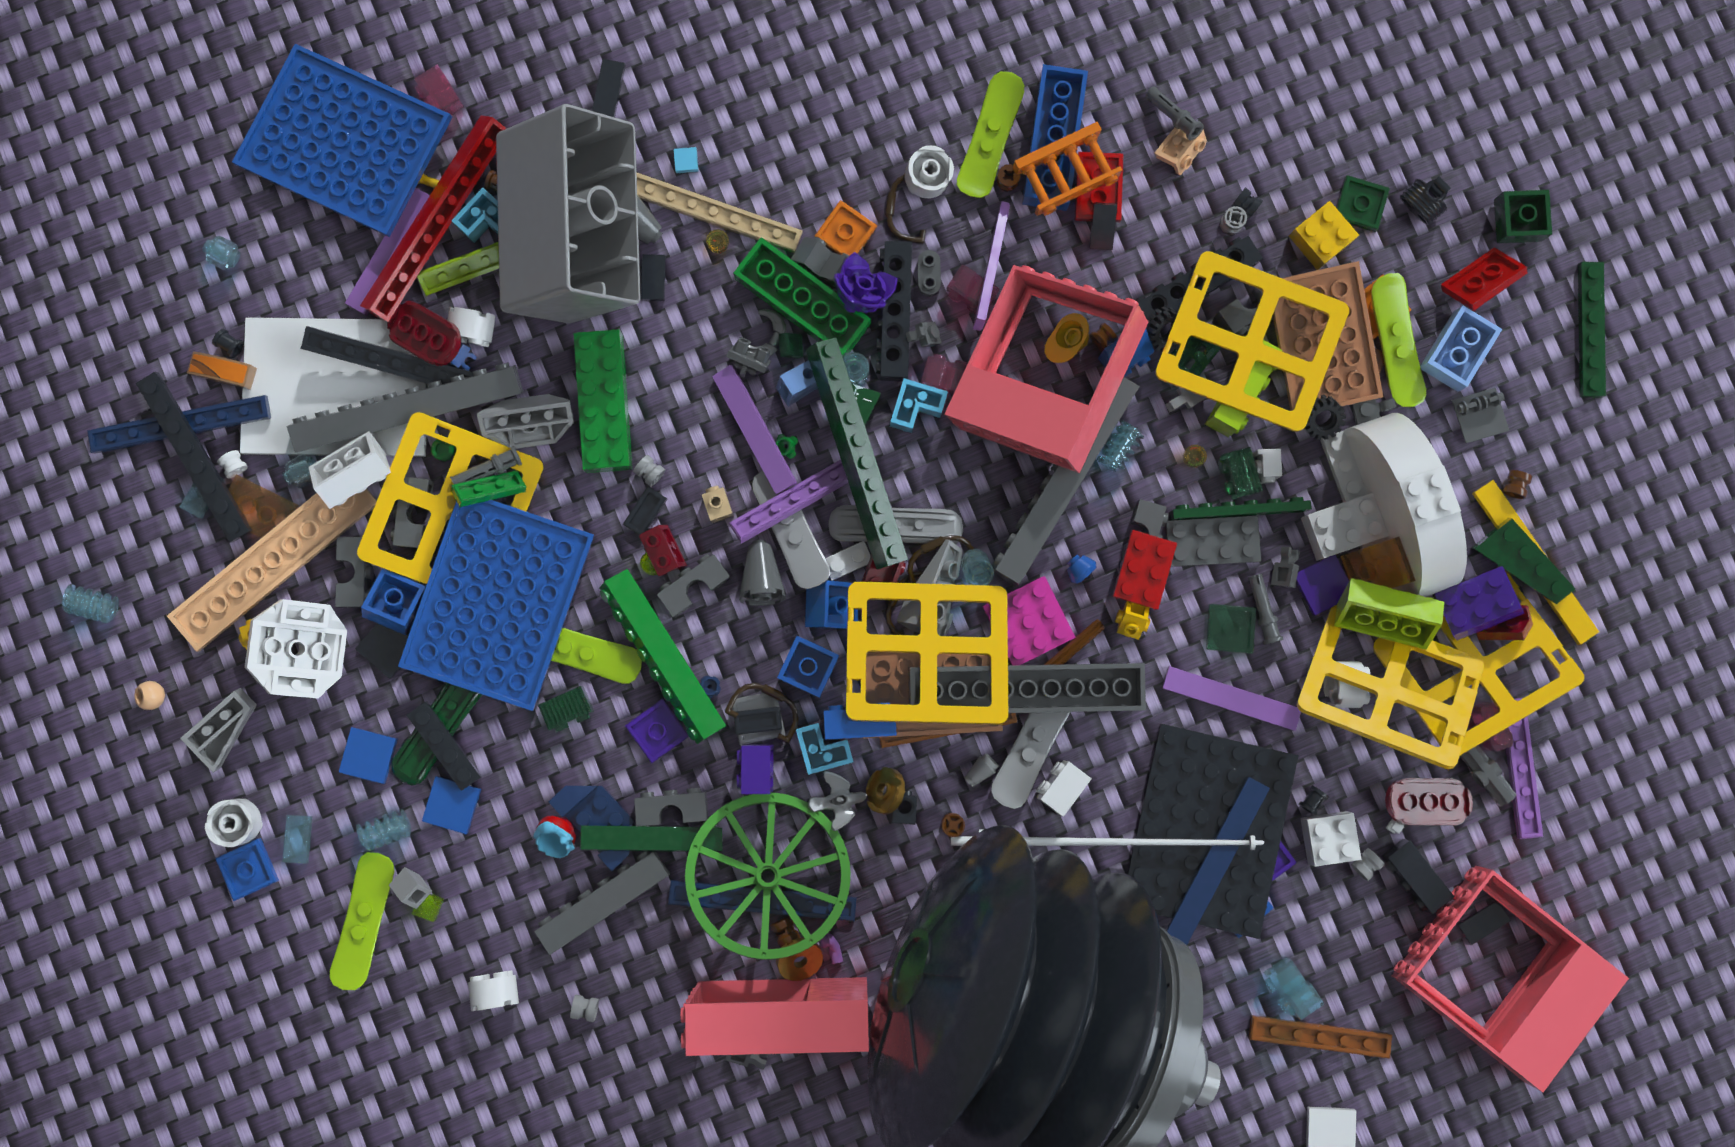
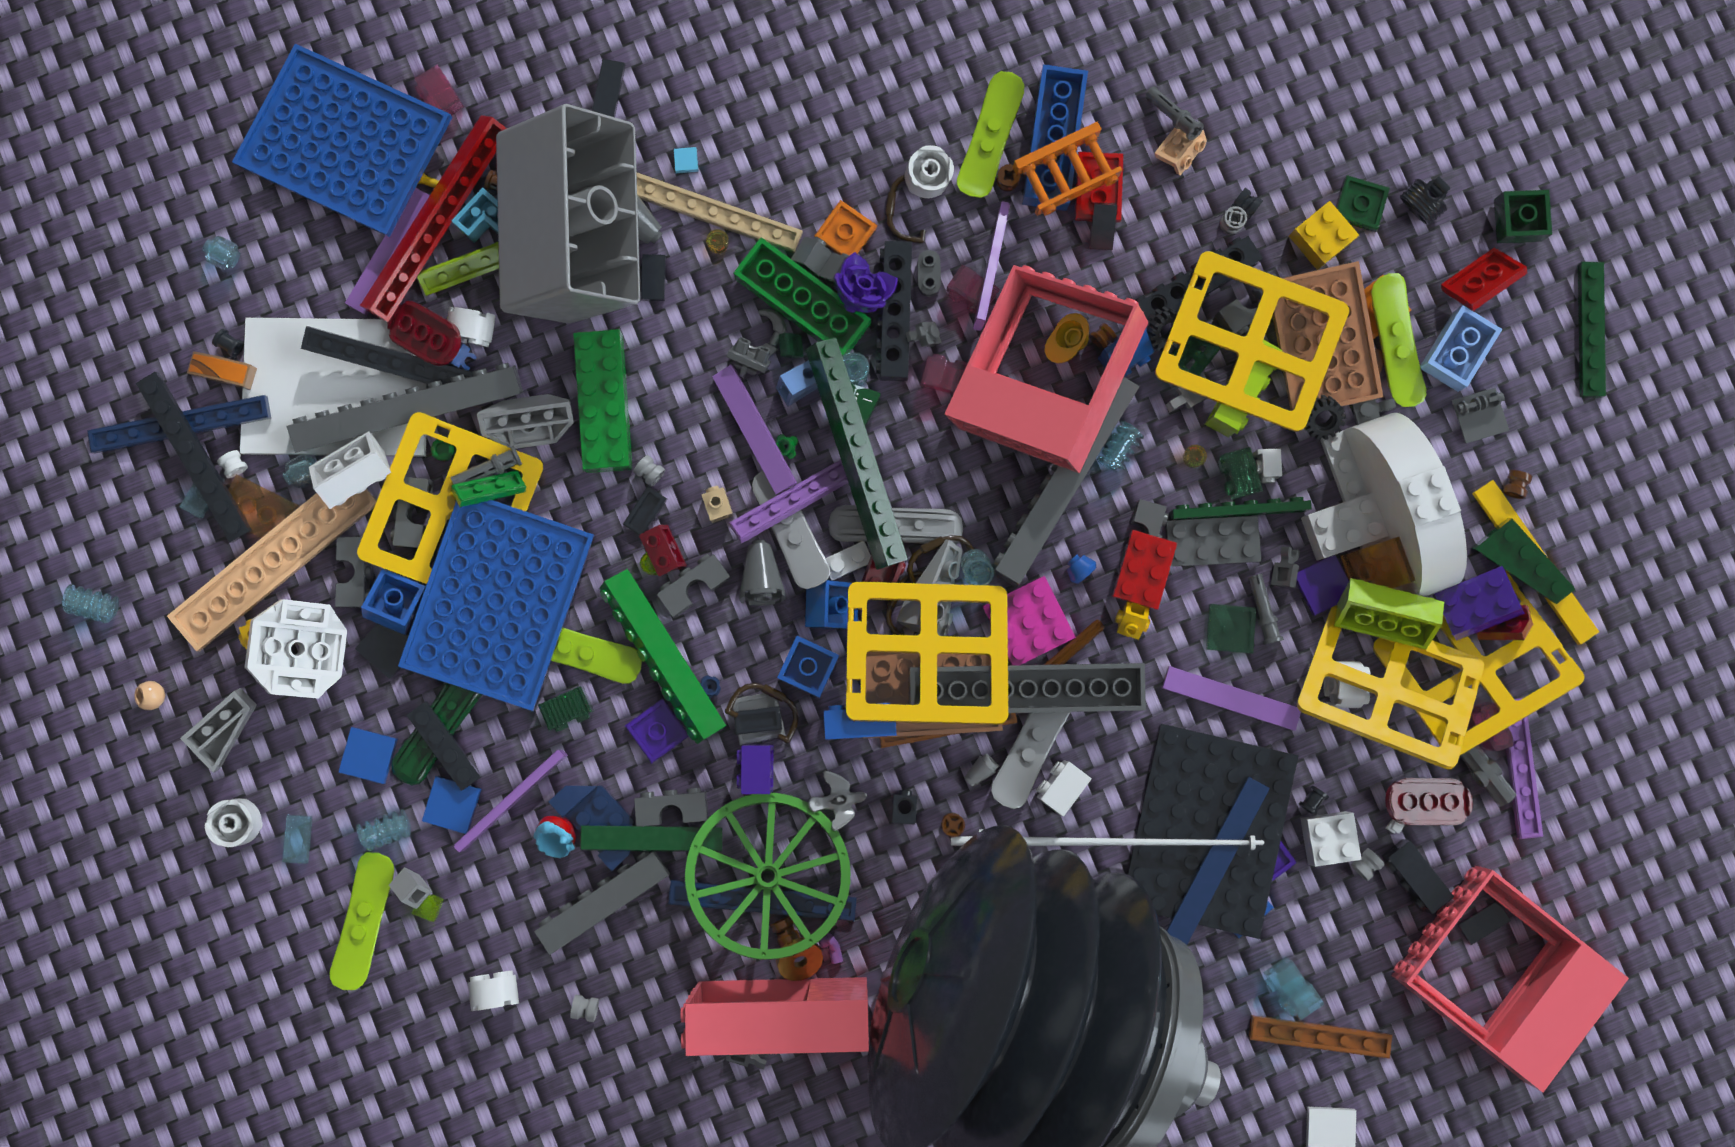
blue tile [215,838,279,901] -> none
medium azure brick [796,723,854,775] -> none
pearl gold tile [866,767,905,815] -> none
medium azure brick [890,378,948,433] -> none
none -> medium lavender tile [454,750,568,852]

